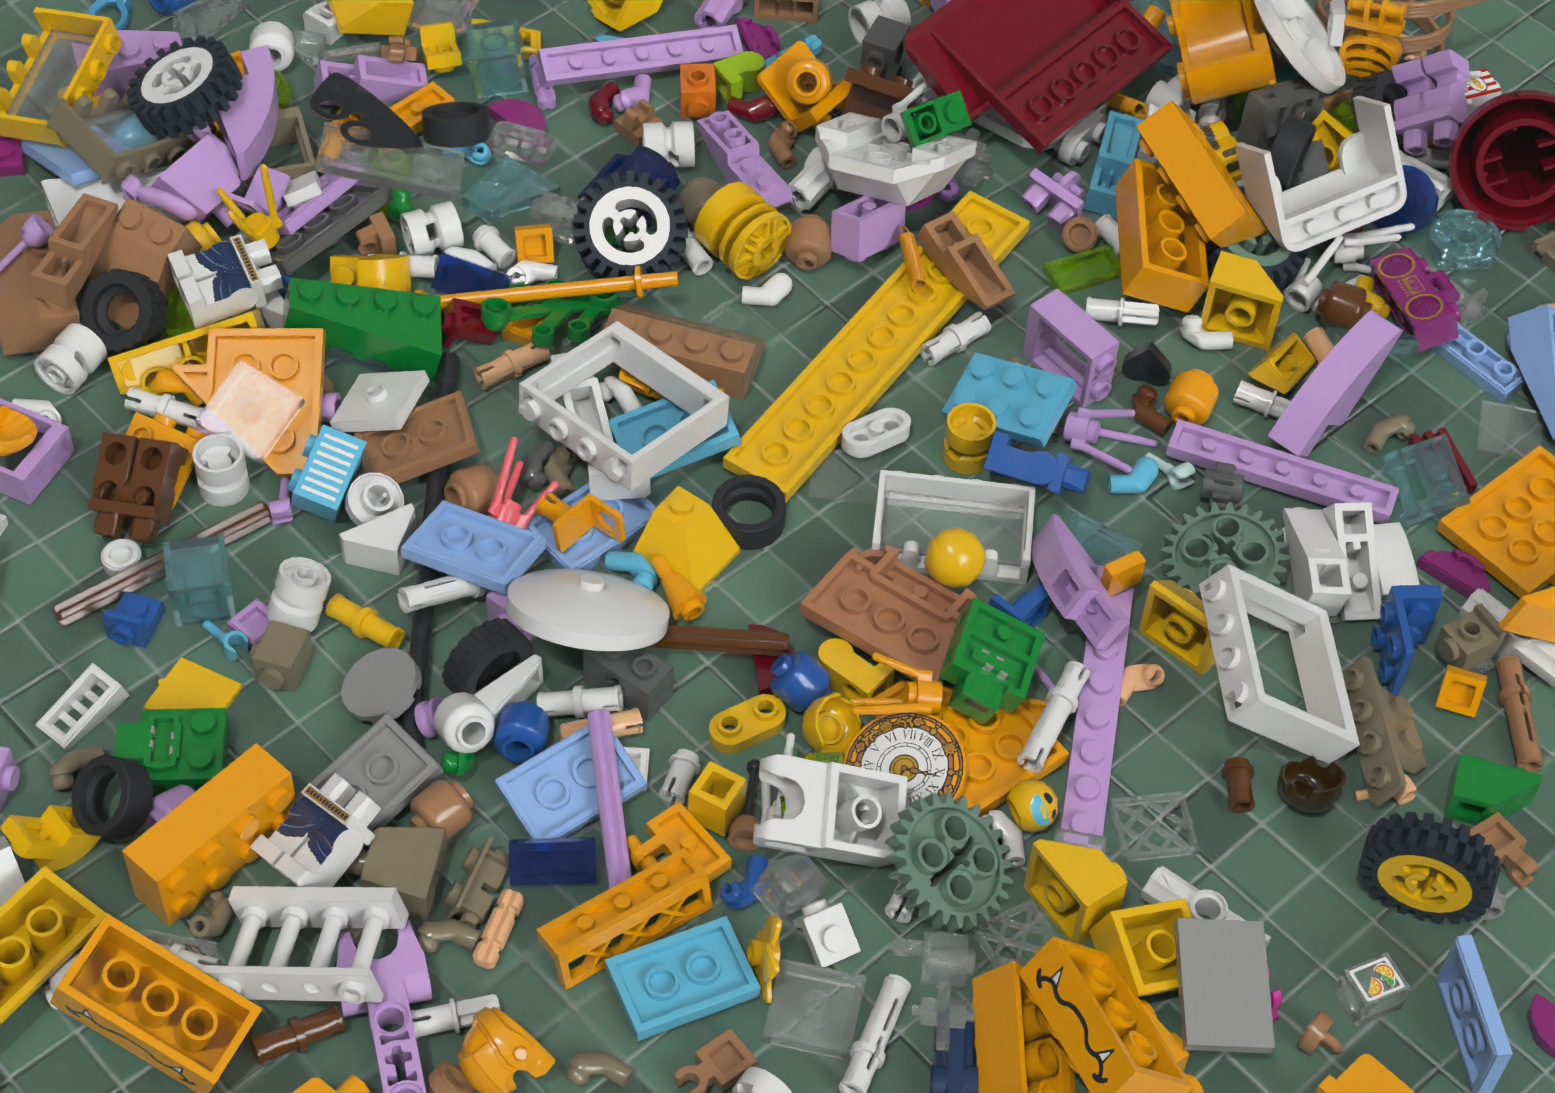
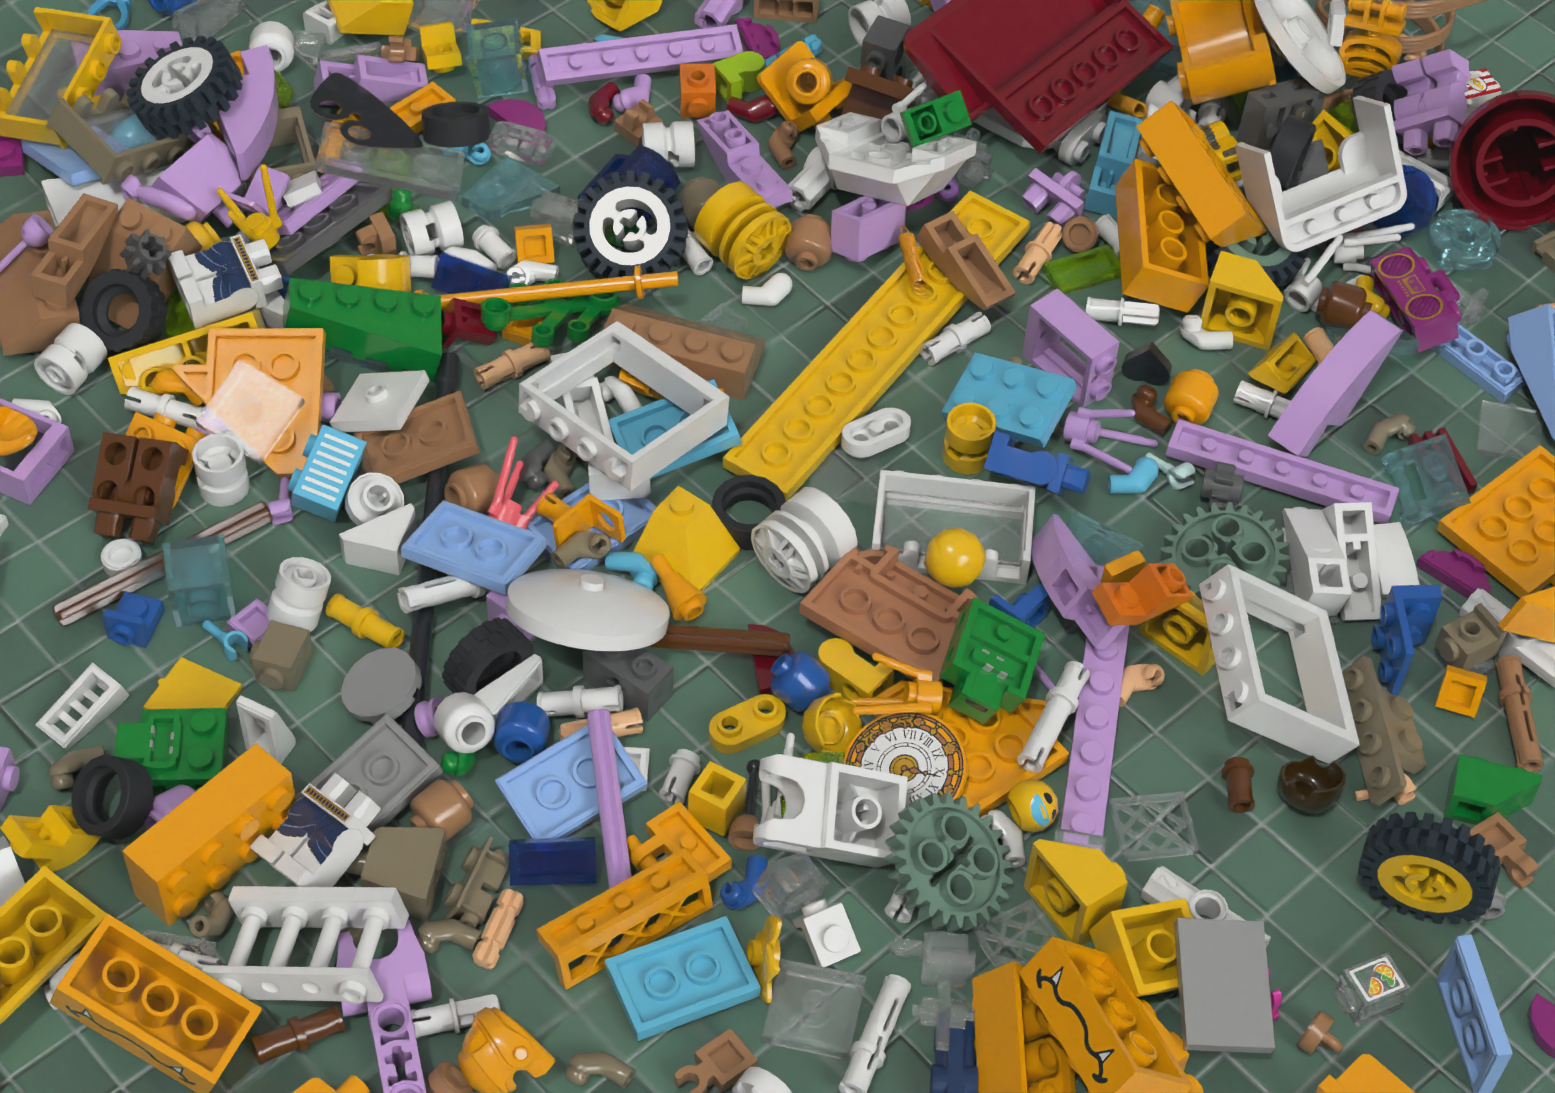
none -> dark grey gear [120,229,172,280]
none -> white slope [236,695,296,764]
none -> dark tan arm [551,531,611,569]
none -> white wheel [751,487,858,593]
none -> light nougat axle [1013,222,1062,285]
none -> orange slope [1091,563,1194,626]

